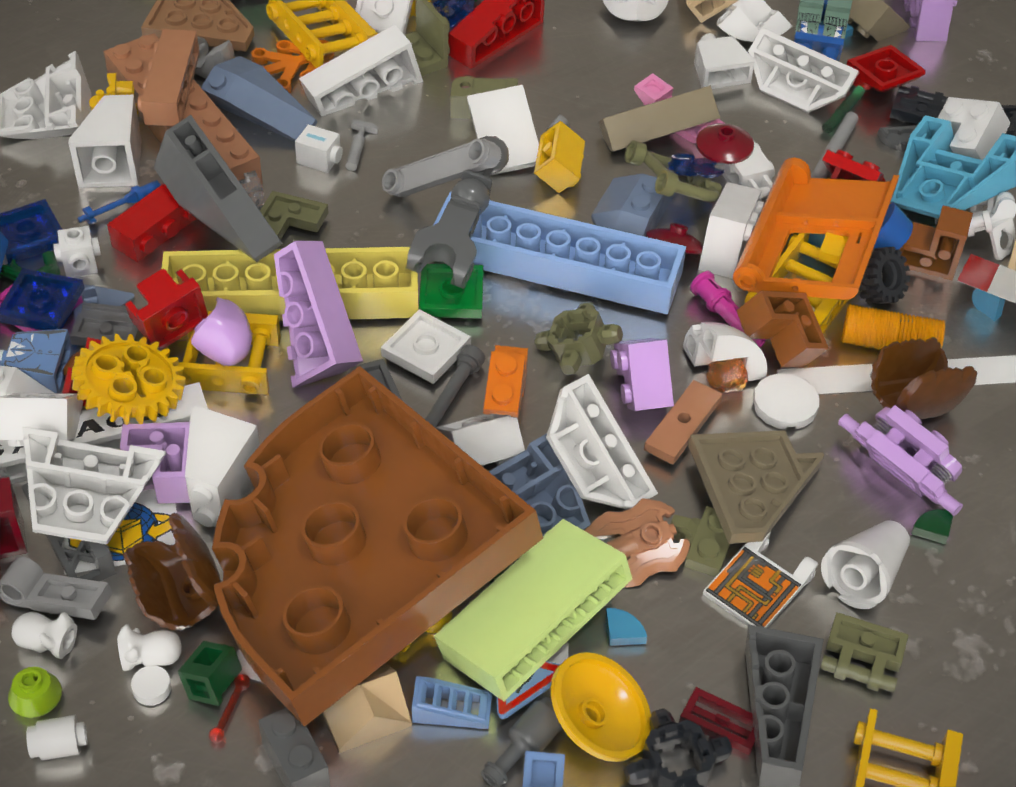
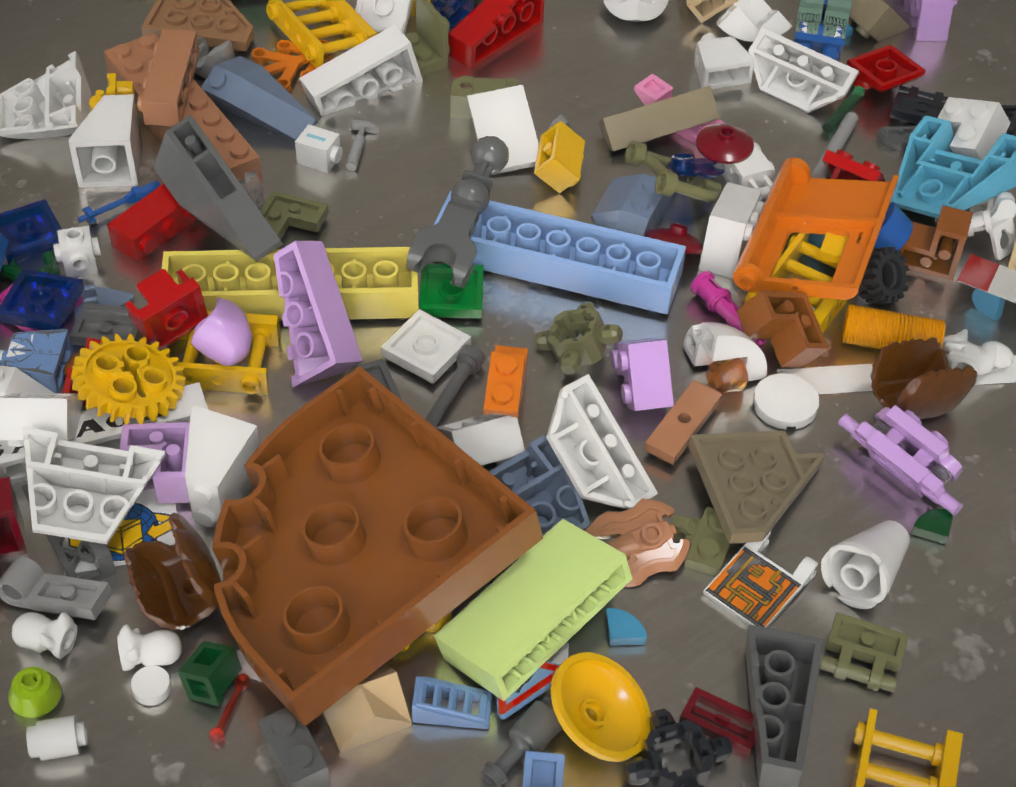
light grey piece [382,139,501,197] -> none
none -> white animal [942,329,1014,377]

